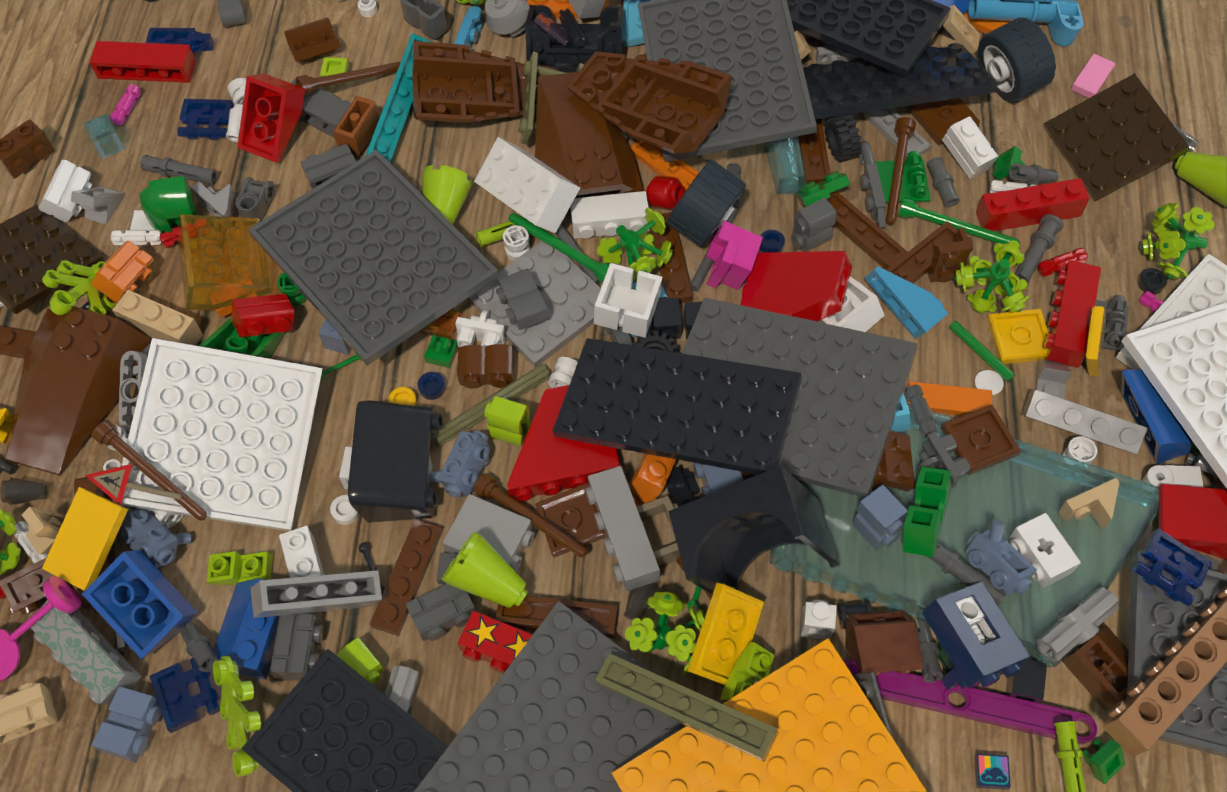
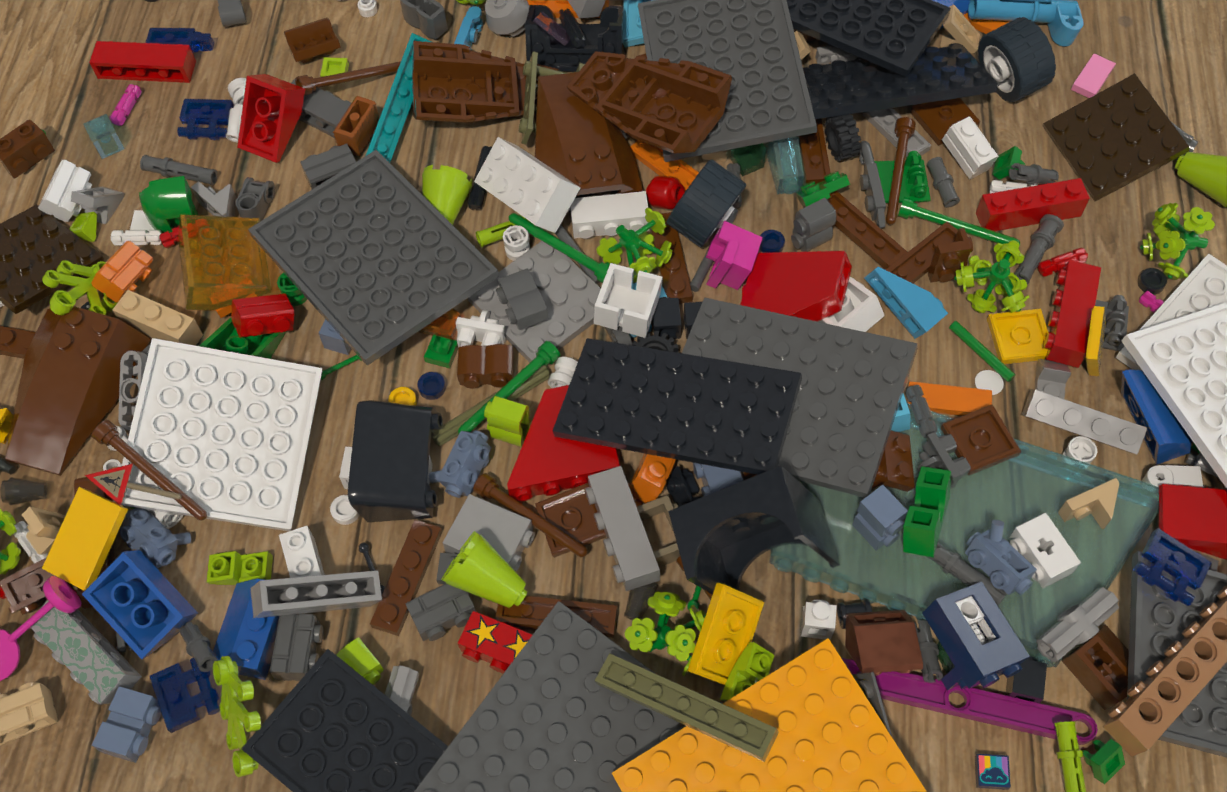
none -> lime slope [69,212,97,242]
none -> green piece [458,341,561,434]
none -> black axle [468,146,492,211]
none -> clear green panel [730,143,766,177]

